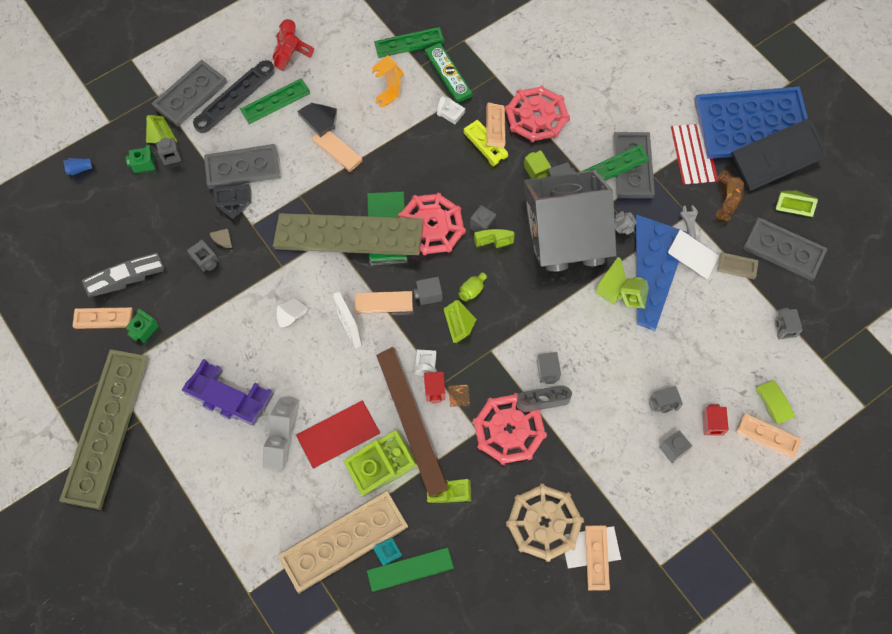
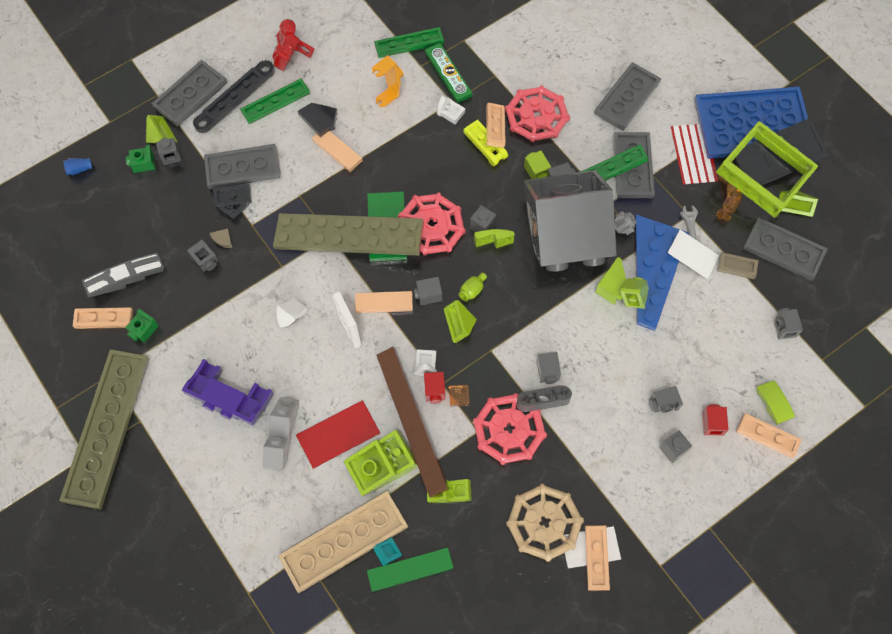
none -> dark grey plate [594,62,662,131]
none -> lime window [716,121,818,218]

